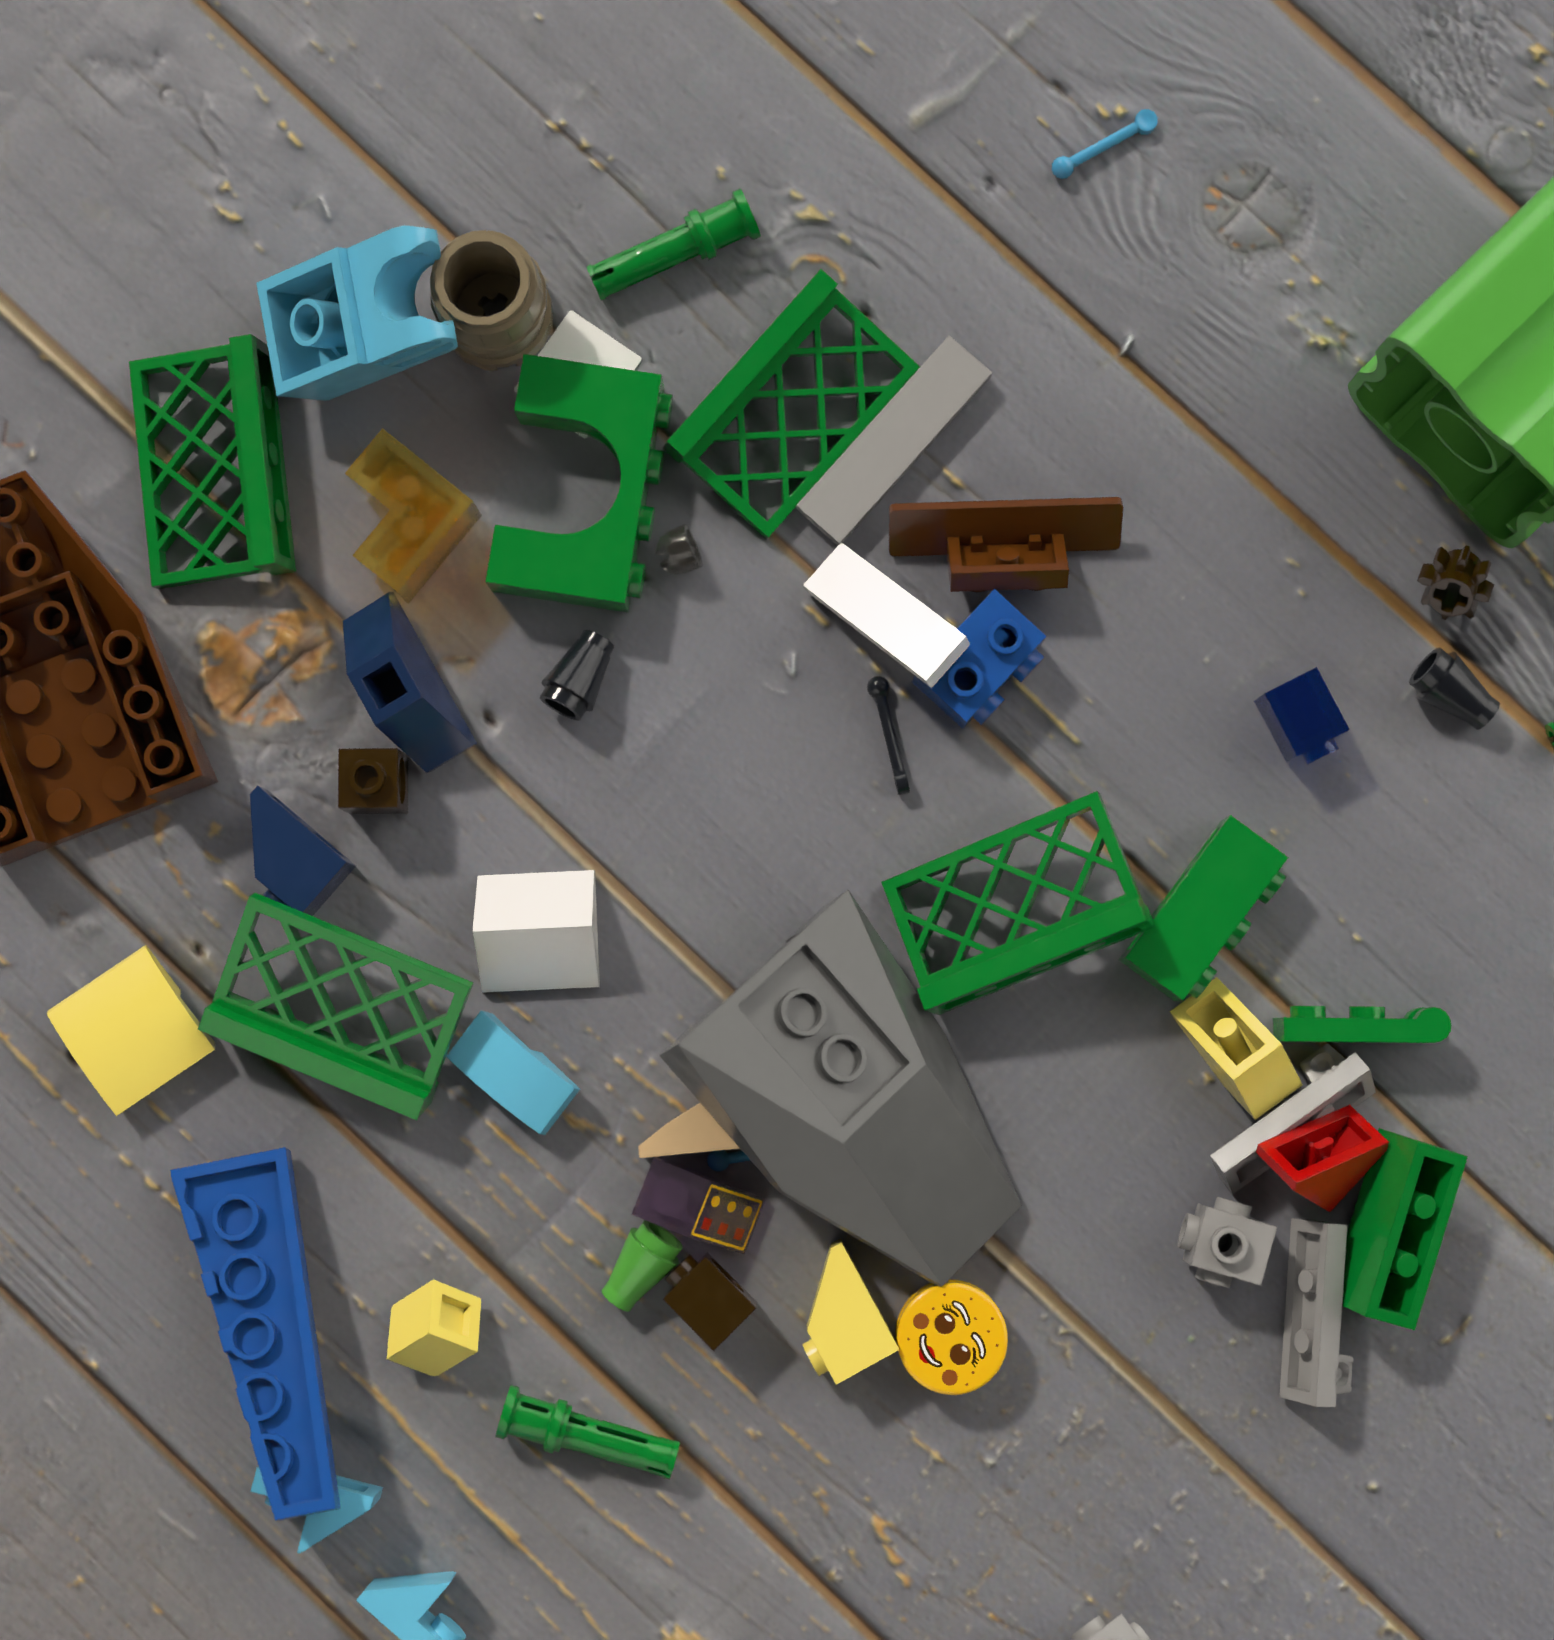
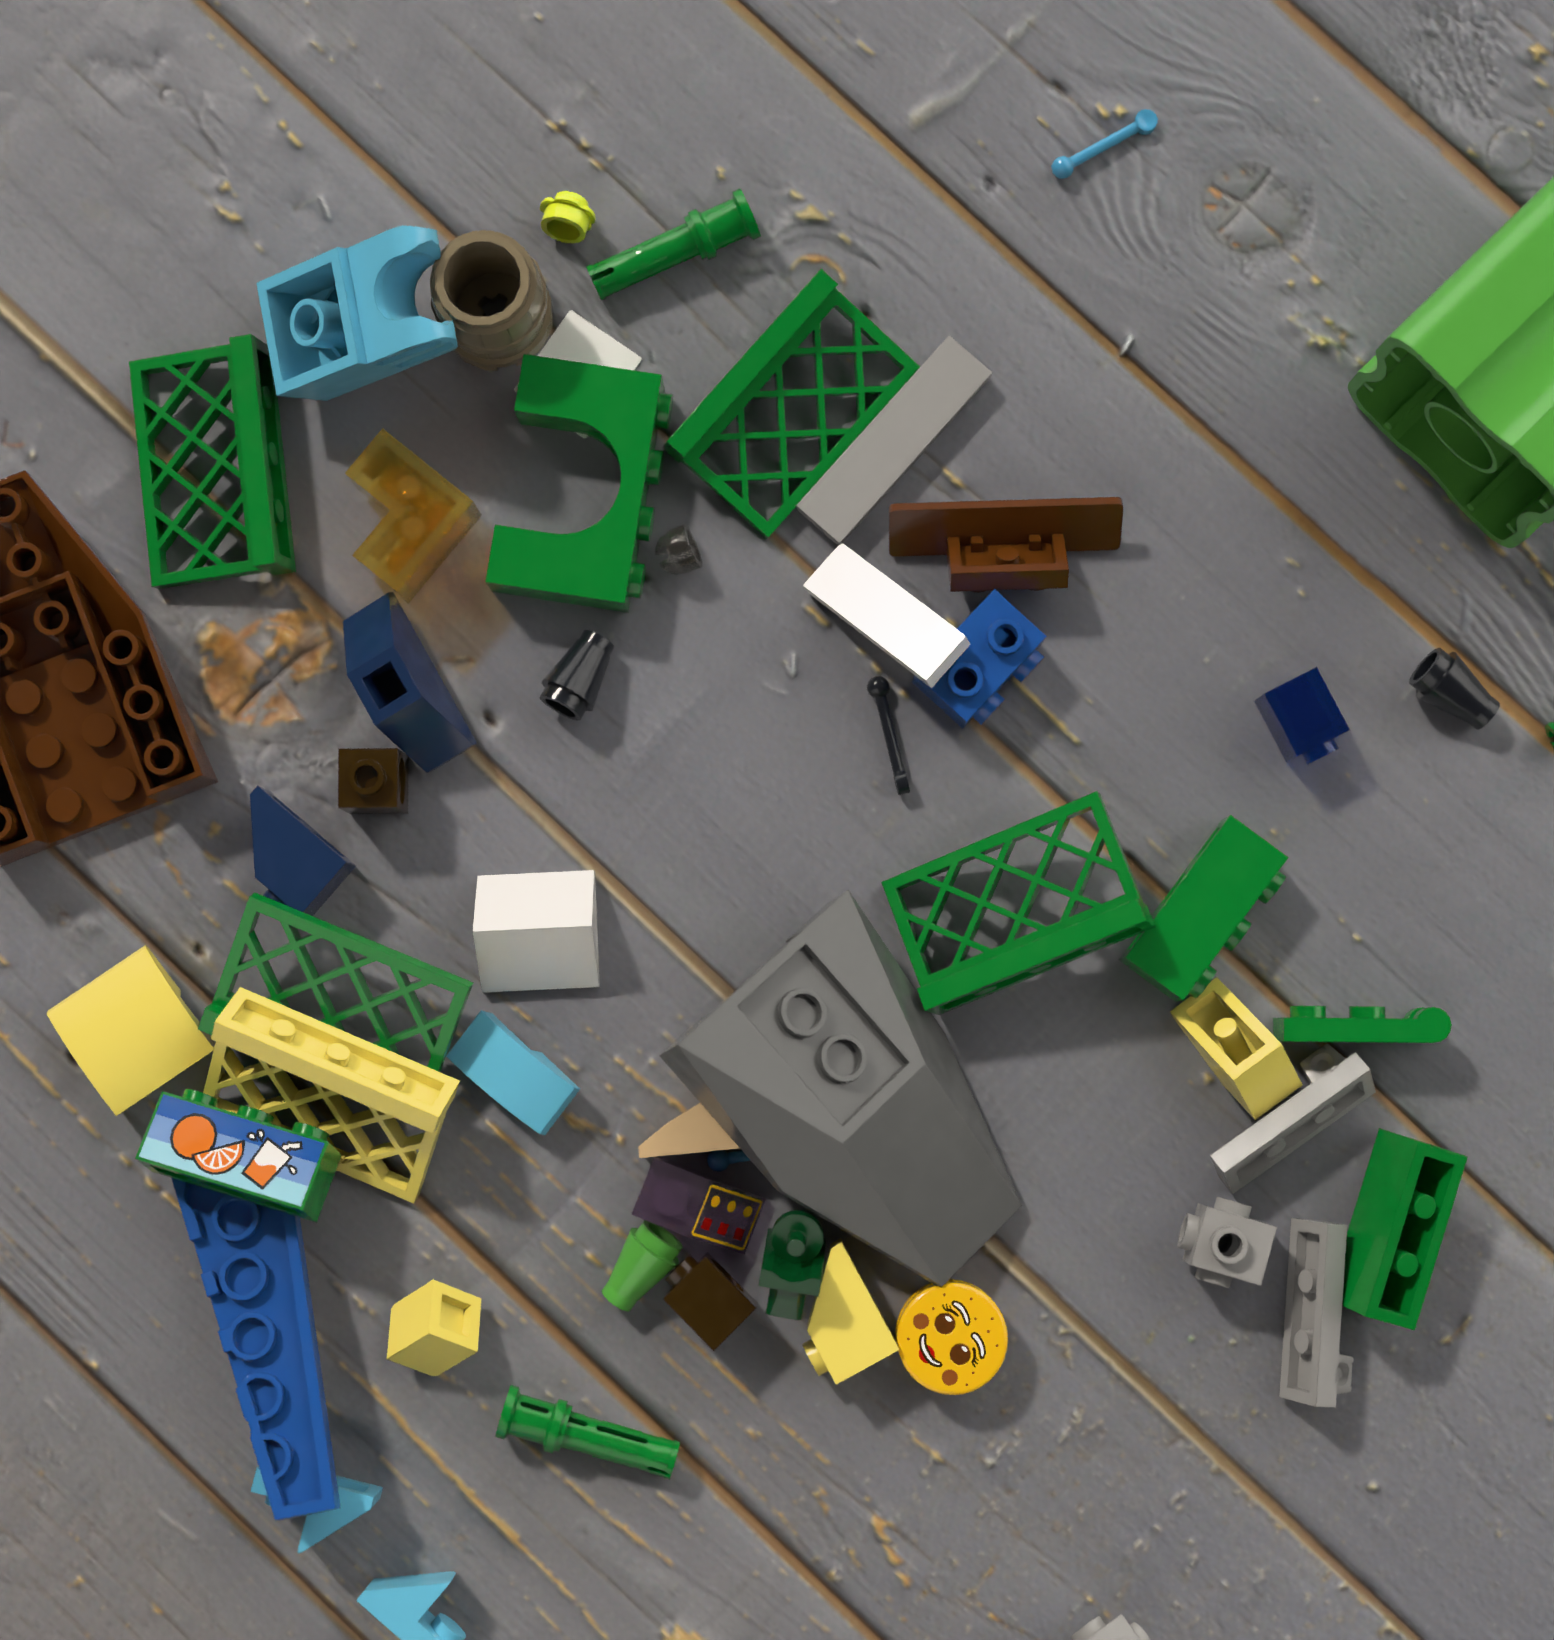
red slope [1256,1104,1389,1212] -> none
dark brown gear [1417,545,1494,620] -> none
none -> brick [135,1089,342,1223]
none -> light yellow fence [203,987,460,1204]
none -> neon yellow plate [540,191,596,243]
none -> dark green hips [758,1210,826,1320]

